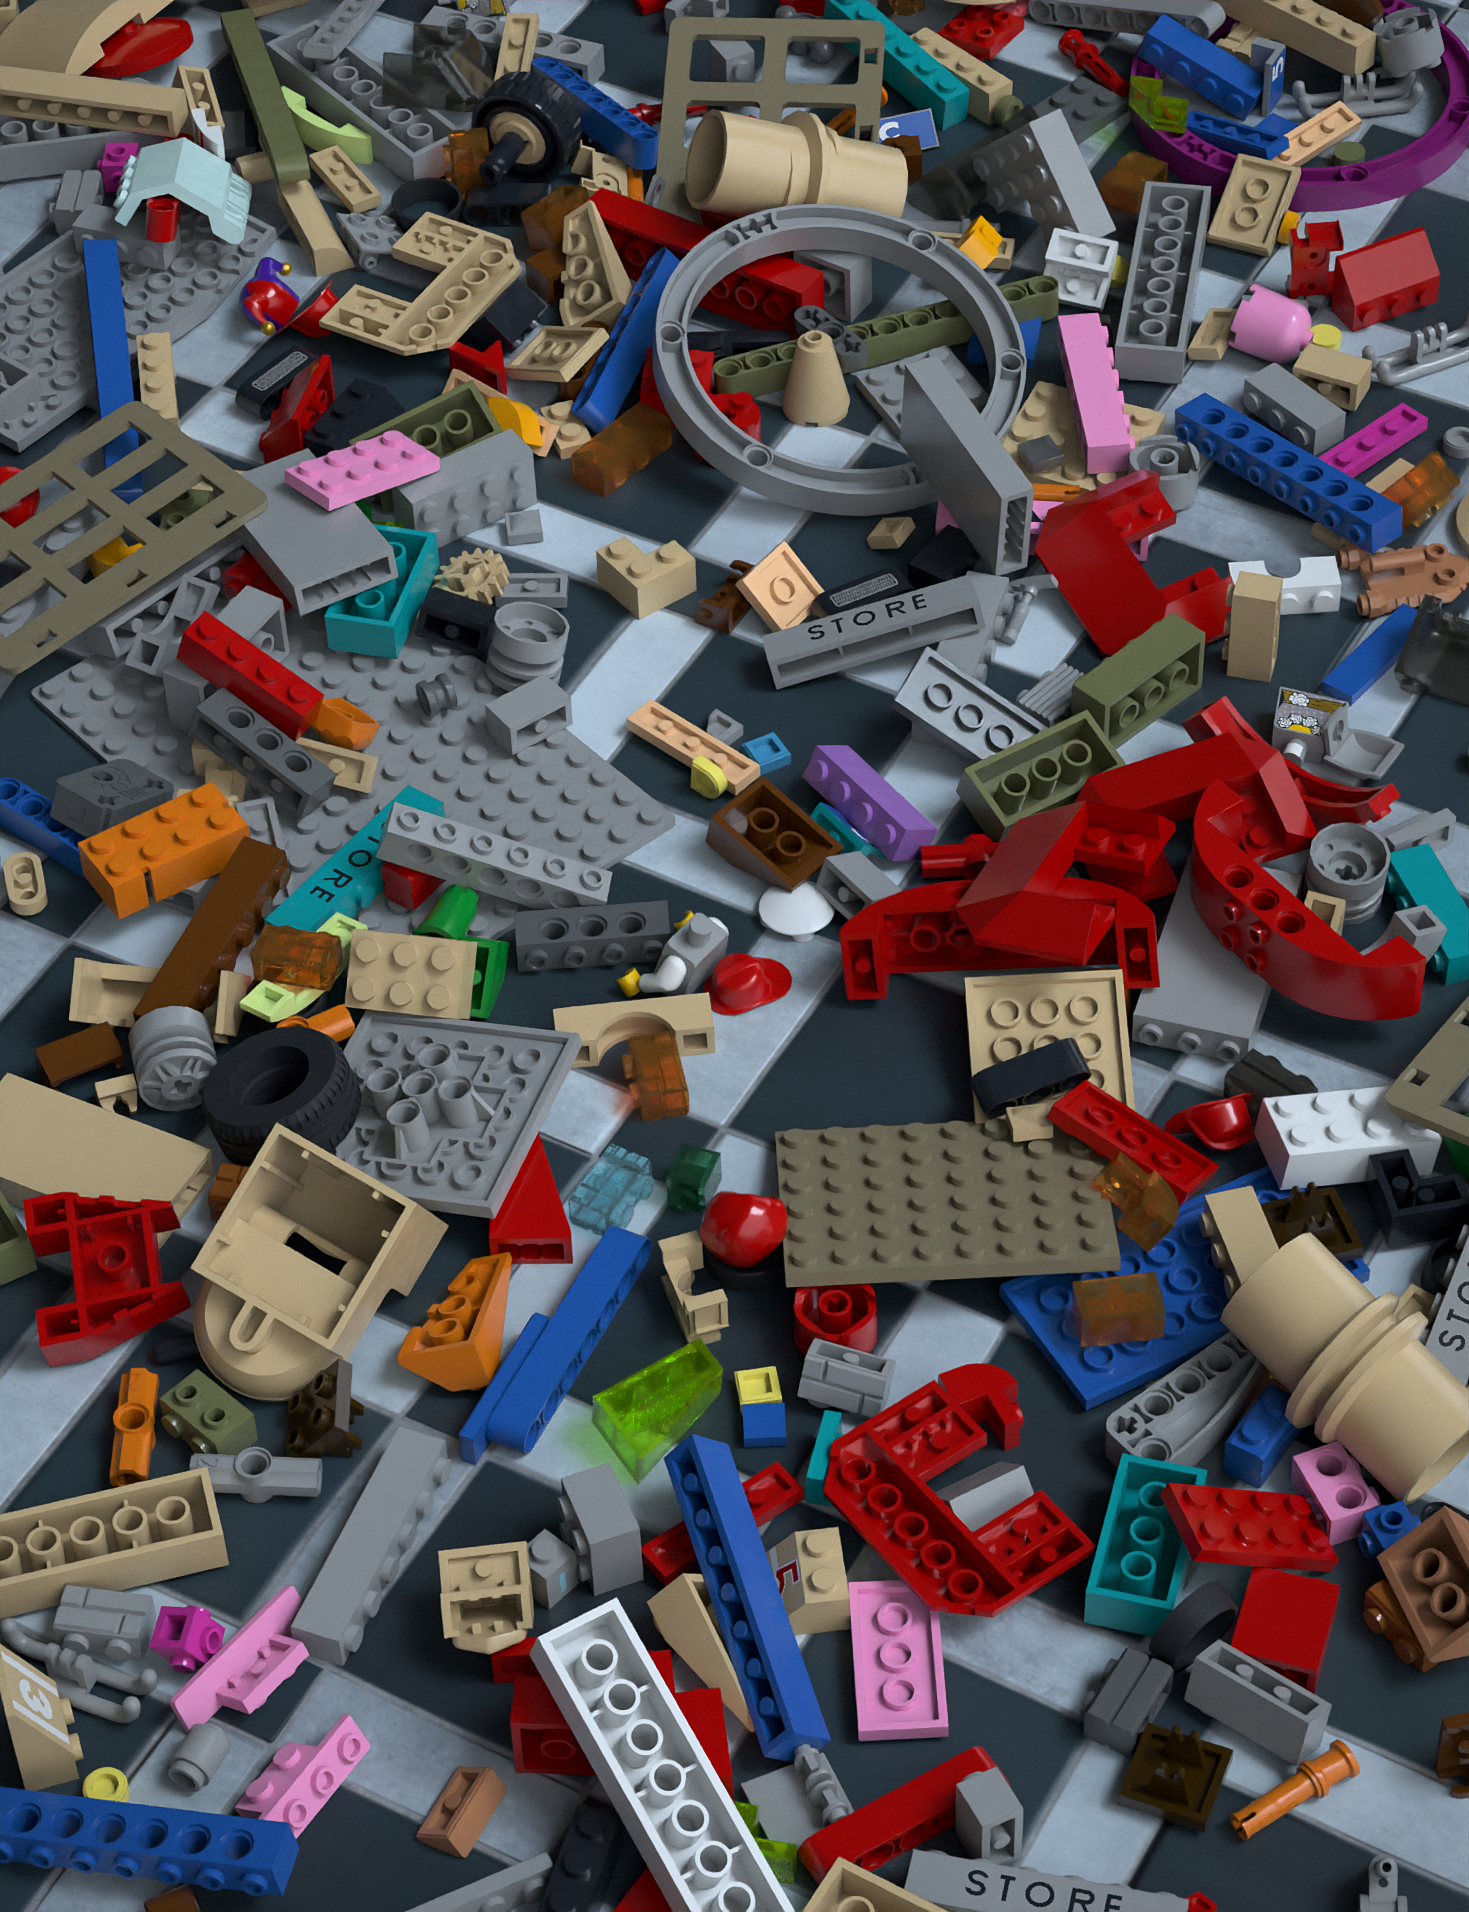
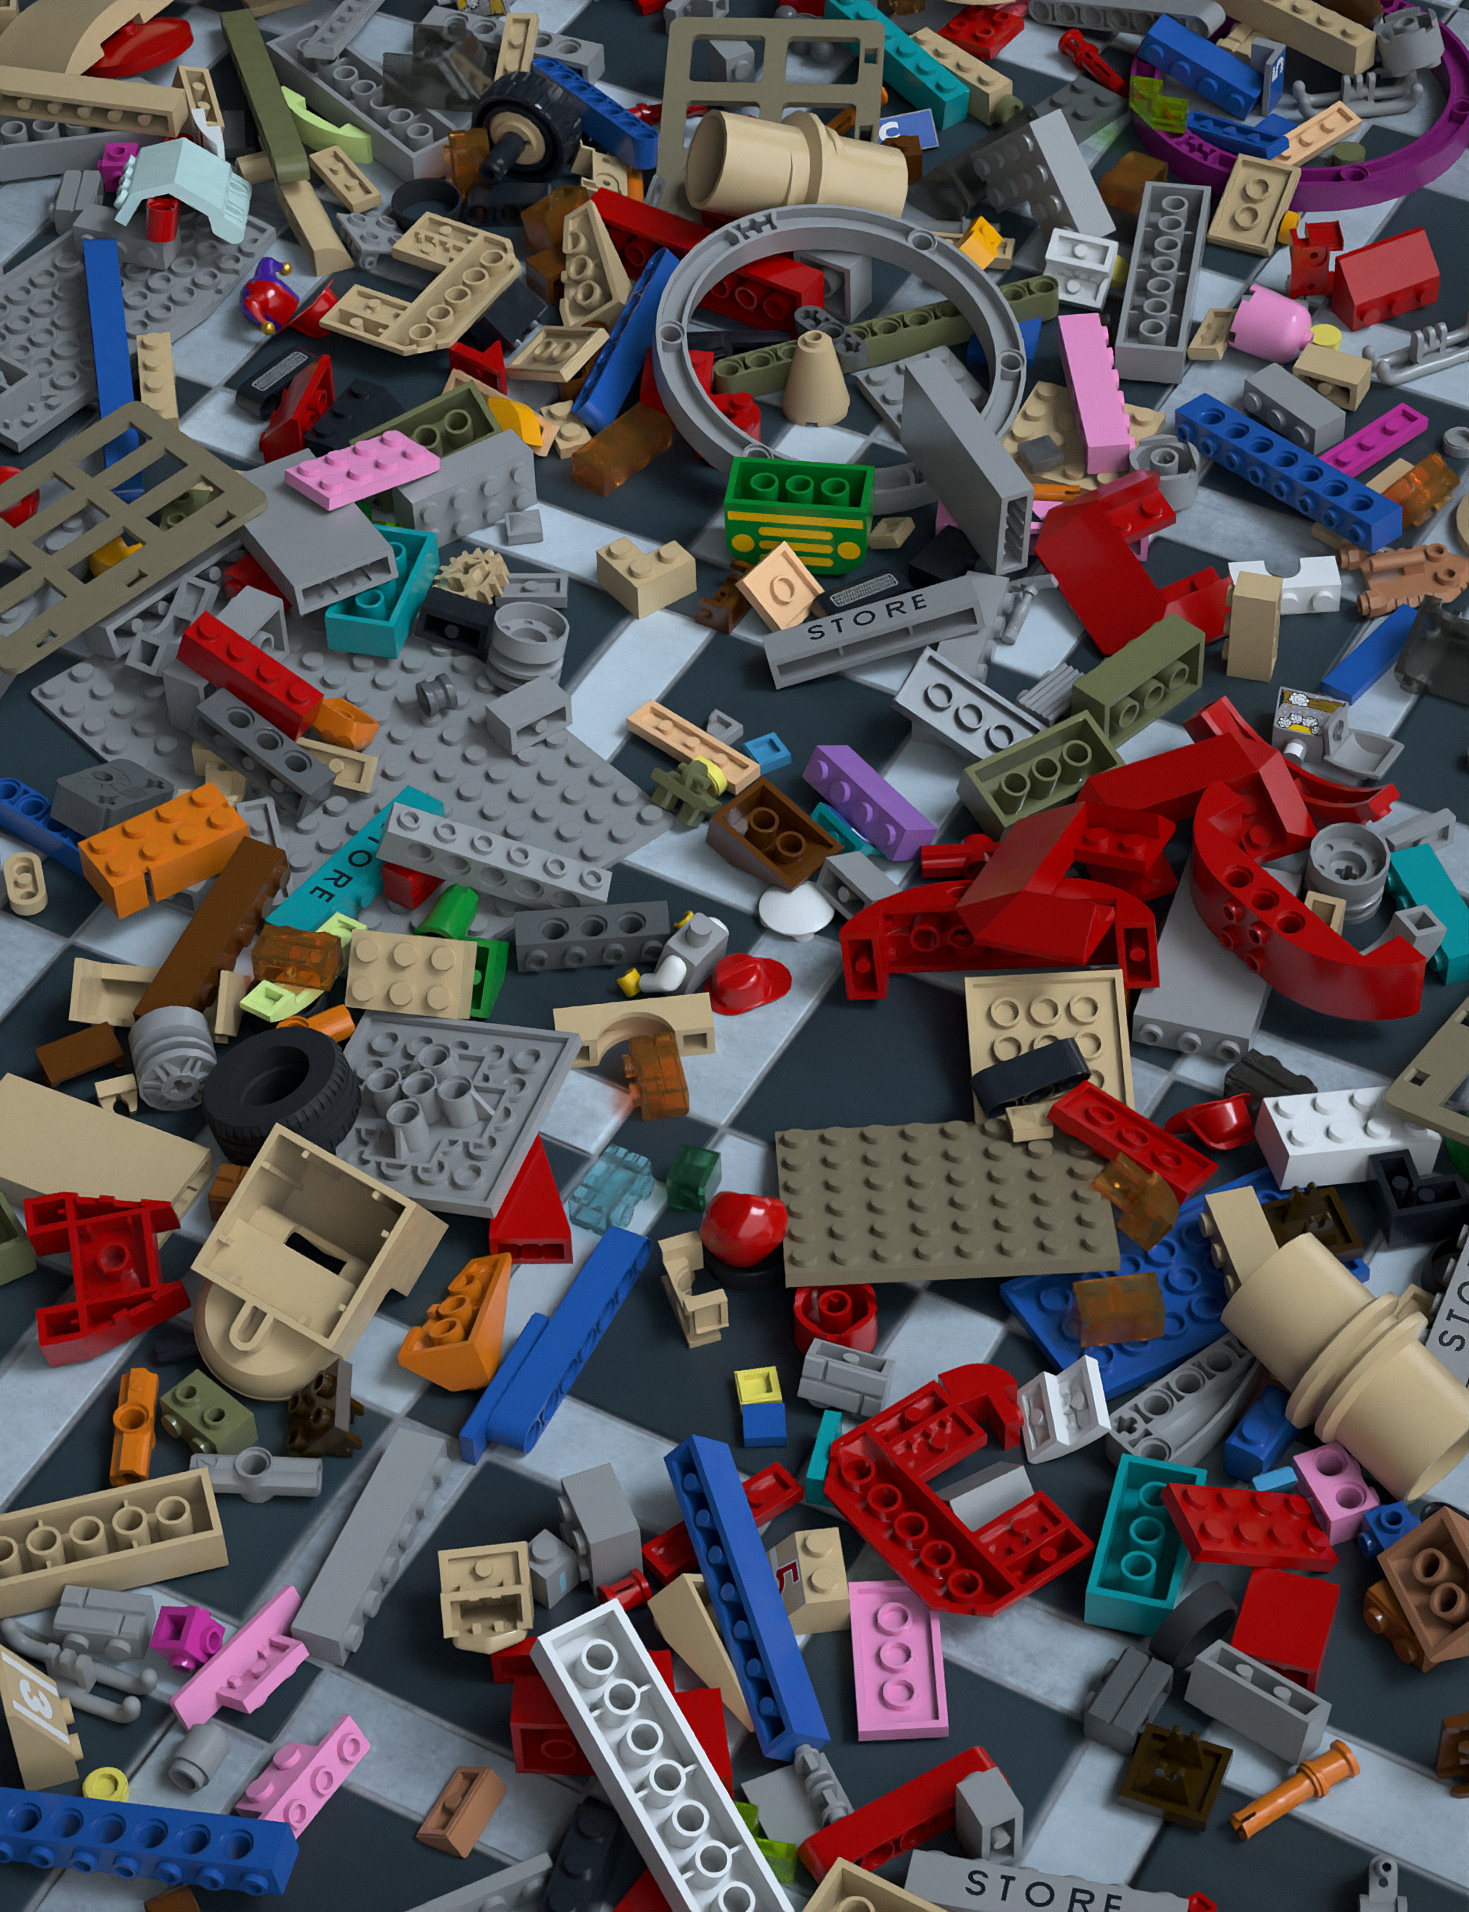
clear neon green wedge [591,1338,723,1484] -> none
none -> red bush [596,1568,653,1612]
none -> olive hips [650,760,722,827]
none -> green brick [724,456,875,575]
none -> white slope [1017,1355,1111,1464]
none -> dark azure tile [1247,1466,1297,1494]

